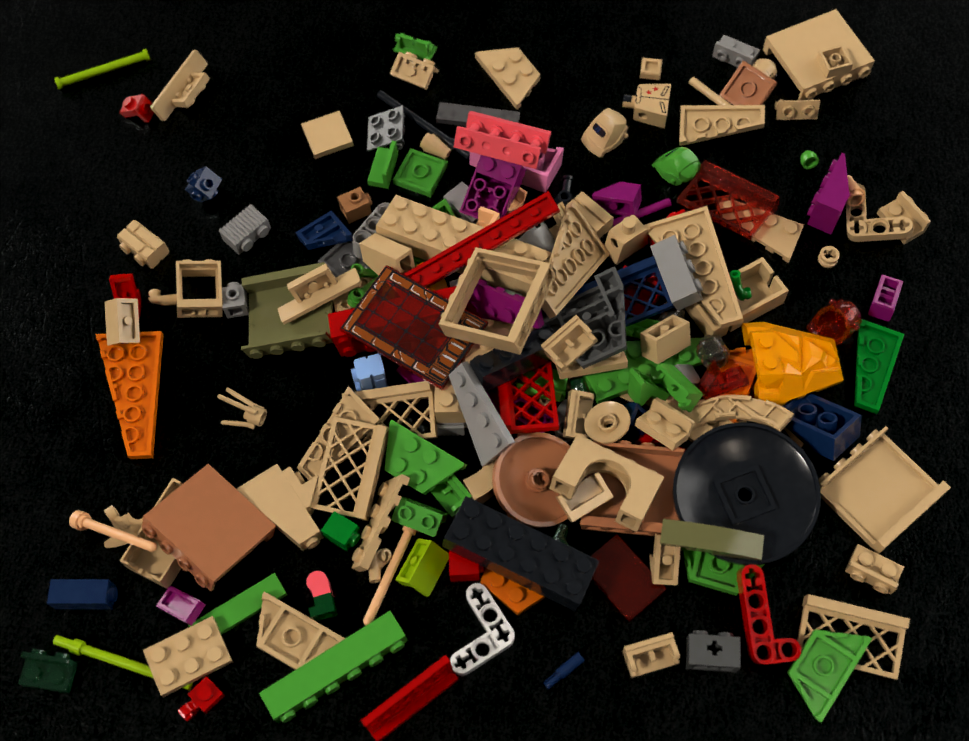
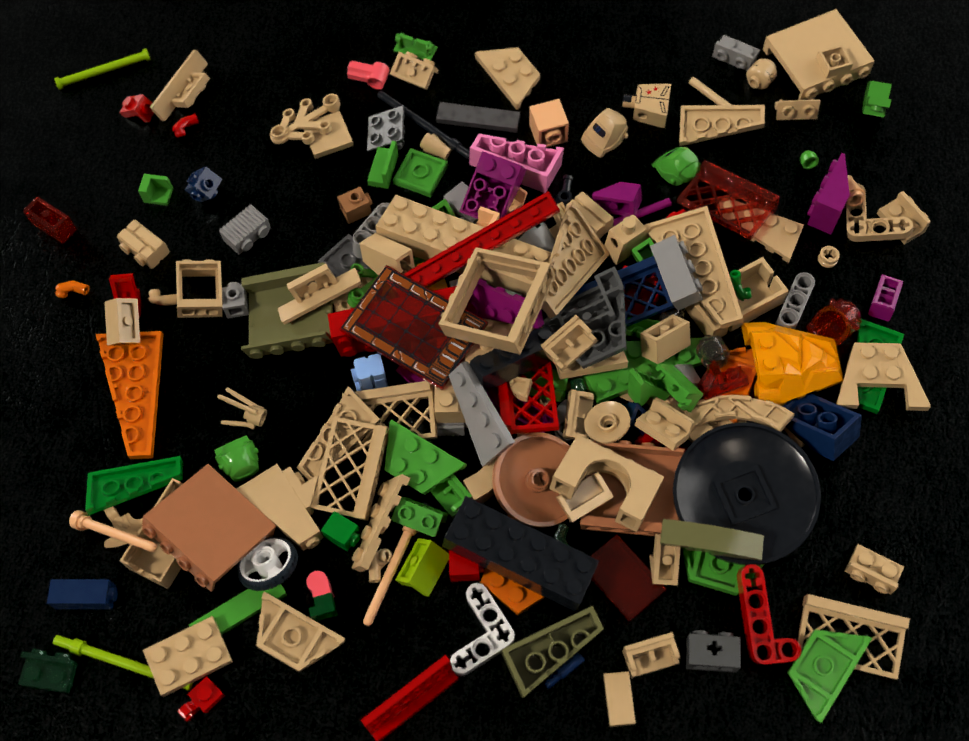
magenta tile [156,585,205,626] -> none
bright green brick [259,611,408,723] -> none
dark blue wing [296,211,353,250] -> none
coral fence [454,111,551,169] -> none
tan tile [640,58,662,80] -> none
nougat plate [719,61,777,105] -> none
tan panel [818,426,951,554] -> none
none -> clear red brick [23,197,77,243]
none -> orange arm [55,280,90,298]
none -> green wing [85,456,183,516]
none -> bright green panel [138,174,173,205]
none -> red arm [172,114,199,138]
none -> bright green helmet [214,435,259,482]
none -> white wheel [237,537,298,591]
none -> tan plant [270,94,341,145]
none -> coral piece [347,61,390,89]
none -> olive wedge [501,606,604,698]
none -> tan tile [509,377,532,402]
none -> light nougat head [529,99,569,147]
none -> tan tile [603,672,636,727]
none -> bright green brick [631,237,655,262]
none -> light grey beam [775,272,815,329]
none -> tan wing [836,342,930,411]
none -> bright green brick [862,81,892,117]

